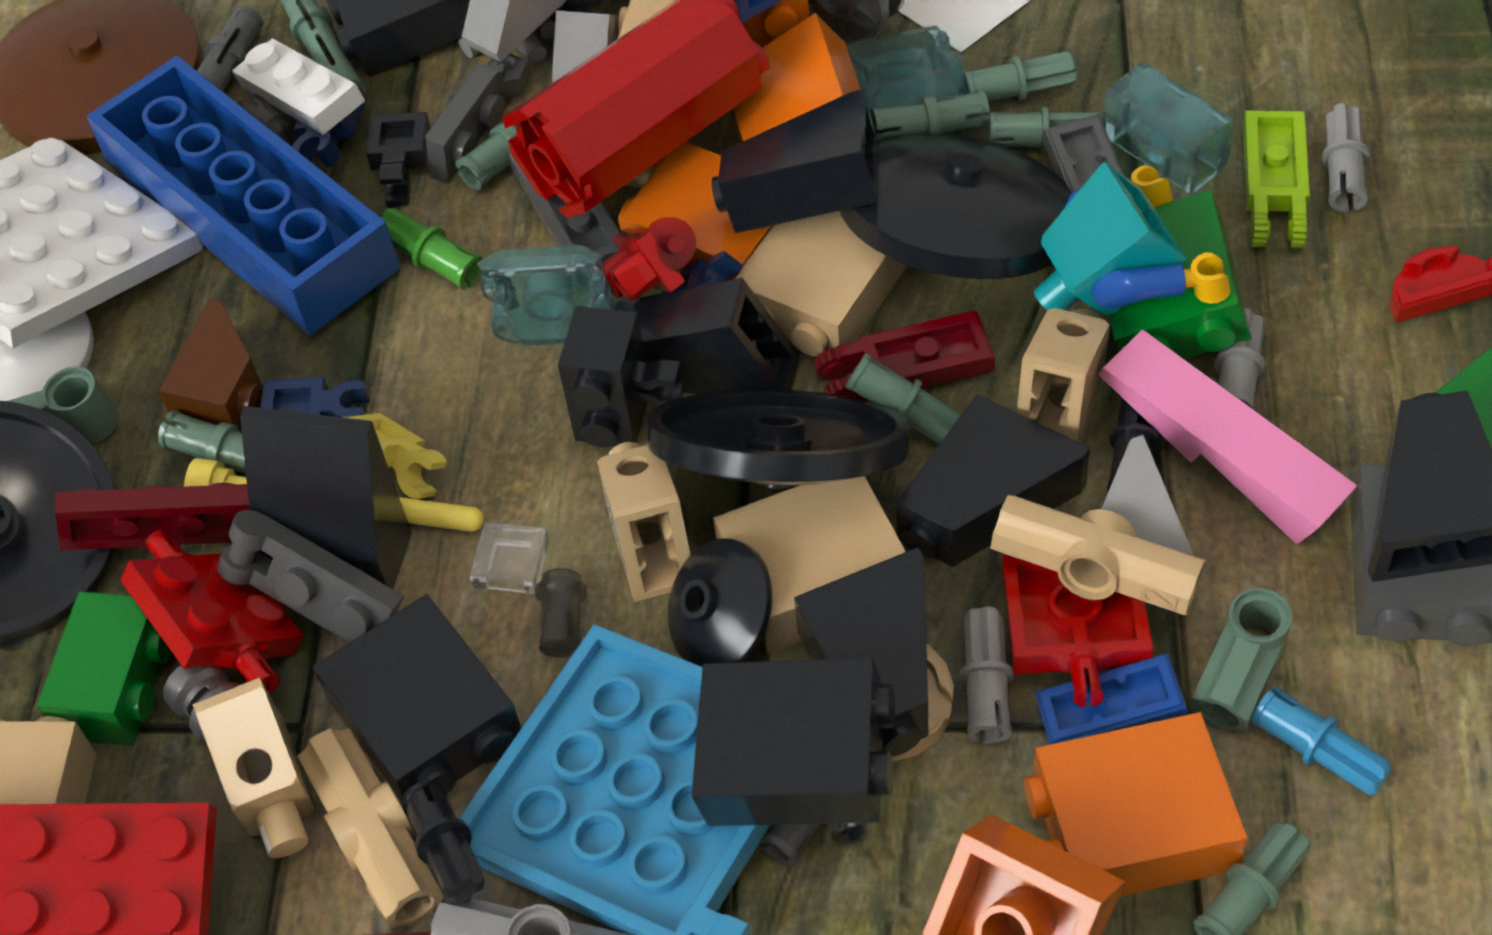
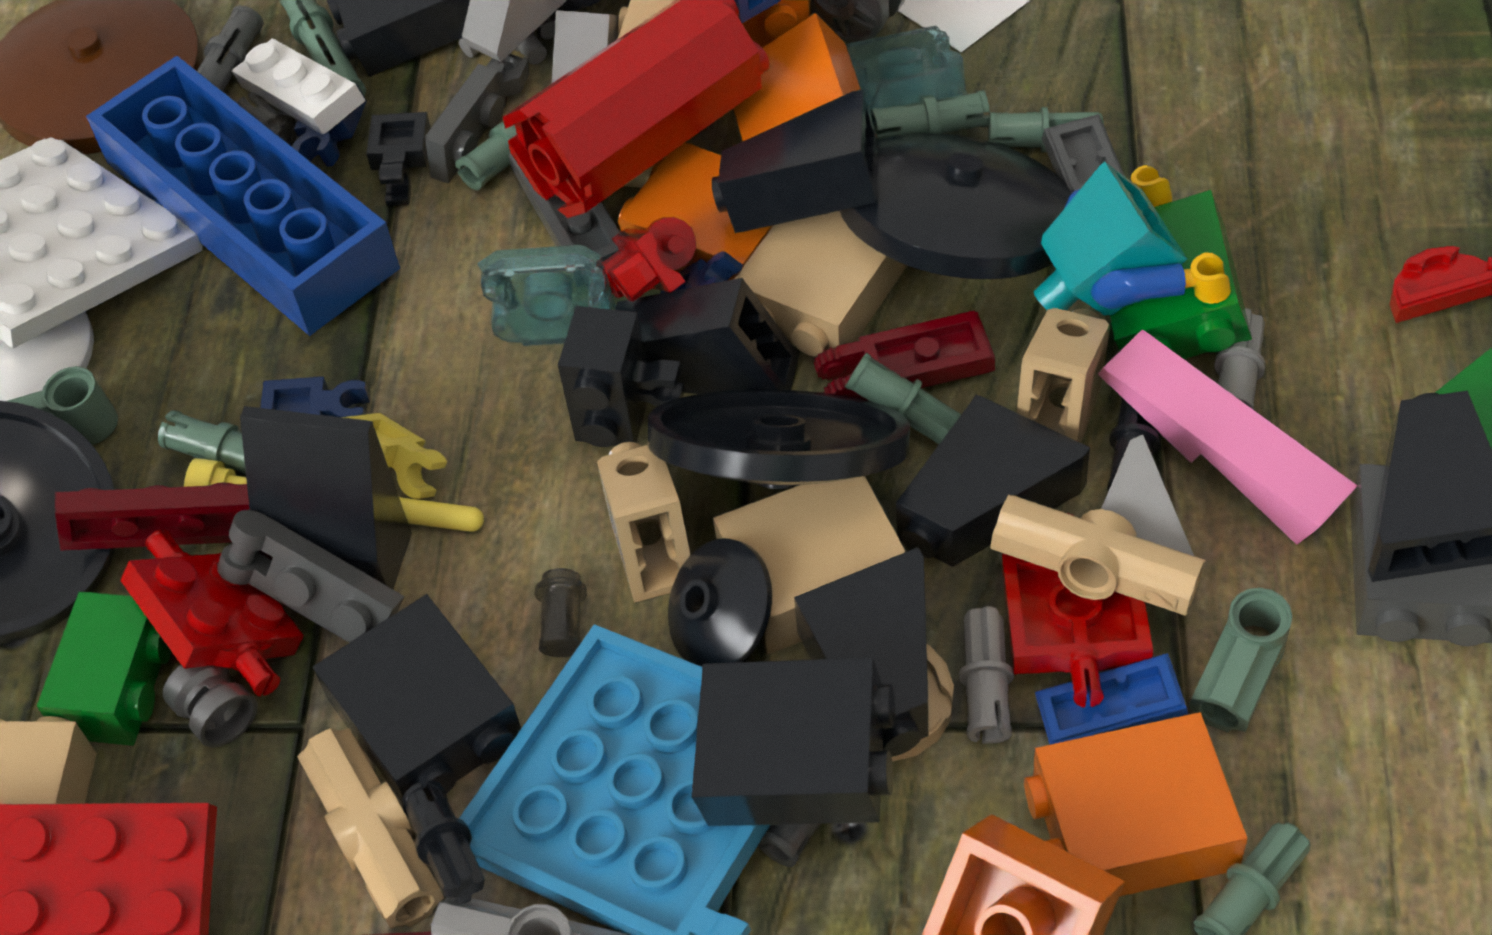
reddish brown slope [158,298,263,433] -> none
tan torso [192,678,316,858] -> none
bright green axle [381,208,484,290] -> none
clear tile [470,522,549,594] -> none
sand green axle [962,52,1077,102] -> none
clear light blue brick [1103,62,1234,194] -> none
lime hinge [1243,110,1310,248] -> none
dark azure axle [1251,686,1392,795] -> none
light grey axle [1322,103,1370,213] -> none

